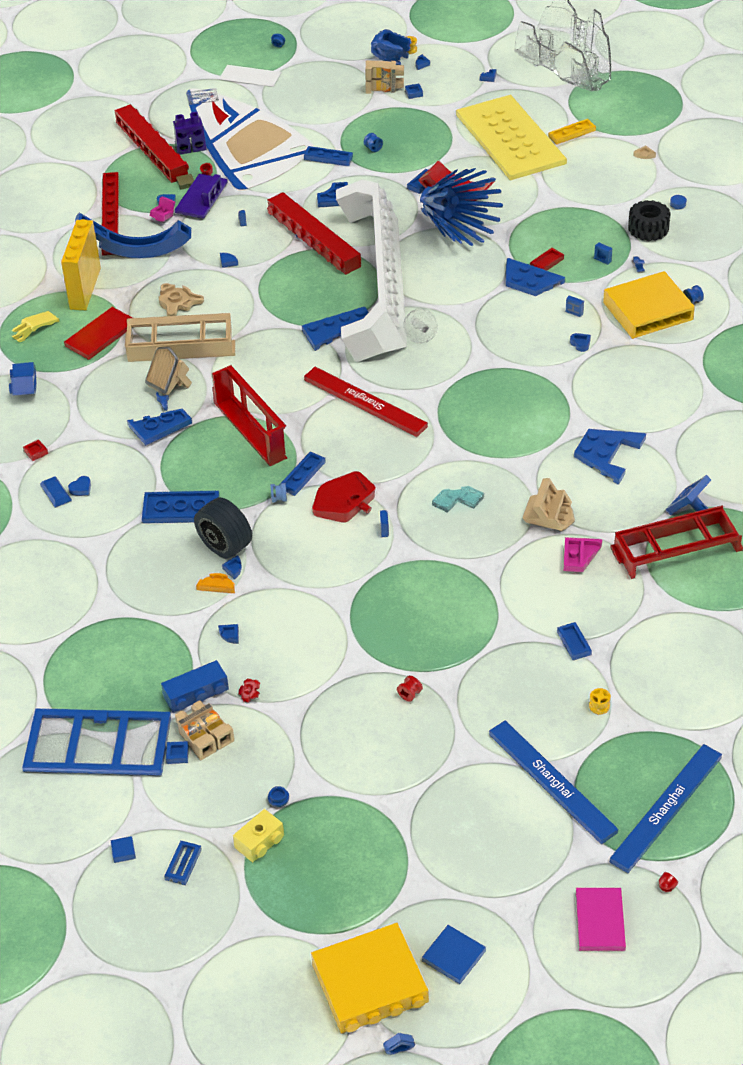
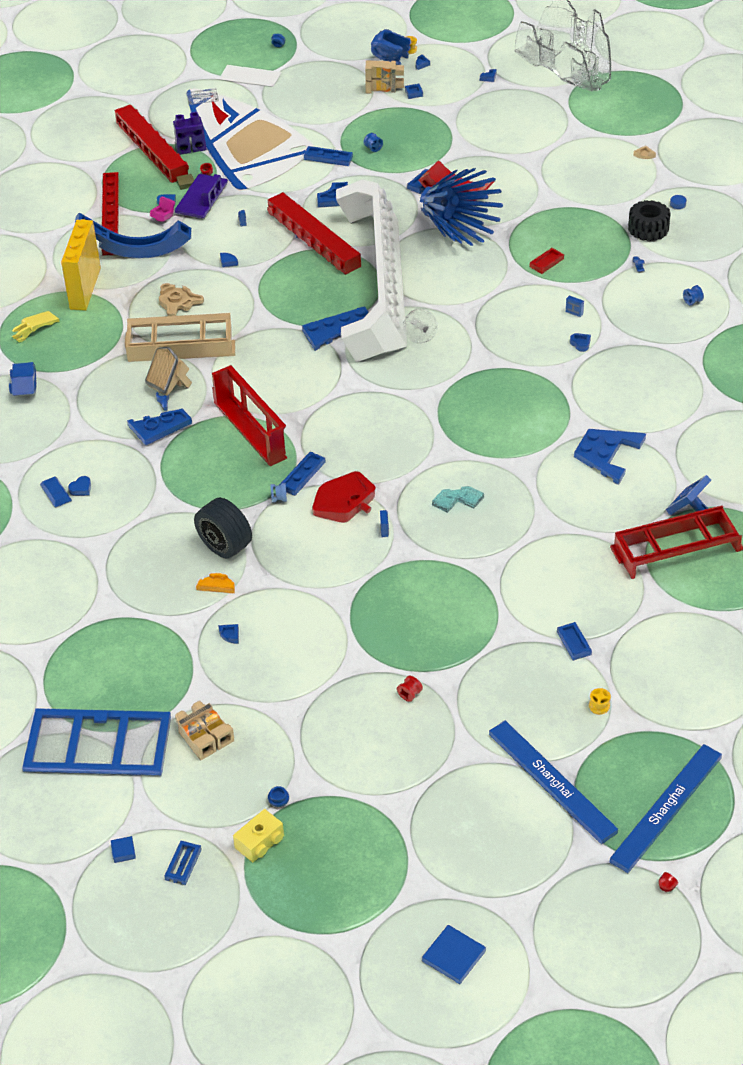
red tile [23,439,49,461] -> none
red tile [64,306,133,360] -> none
blue tile [142,491,220,523] -> none
blue brick [161,660,229,713] -> none
blue tile [166,741,189,764] -> none
blue tile [222,555,242,580] -> none
red plant [239,678,261,703] -> none
red tile [304,366,428,437] -> none
yellow brick [311,923,429,1034] -> none
blue tile [383,1033,415,1055] -> none
light yellow plate [456,94,567,180] -> none
blue wing [506,258,565,296] -> none
tan piece [523,478,575,531] -> none
yellow tile [548,118,596,145] -> none
dark pink wing [563,537,602,572] -> none
dark pink tile [576,888,626,951] -> none
blue tile [594,242,613,265] -> none
yellow brick [603,271,695,339] -> none

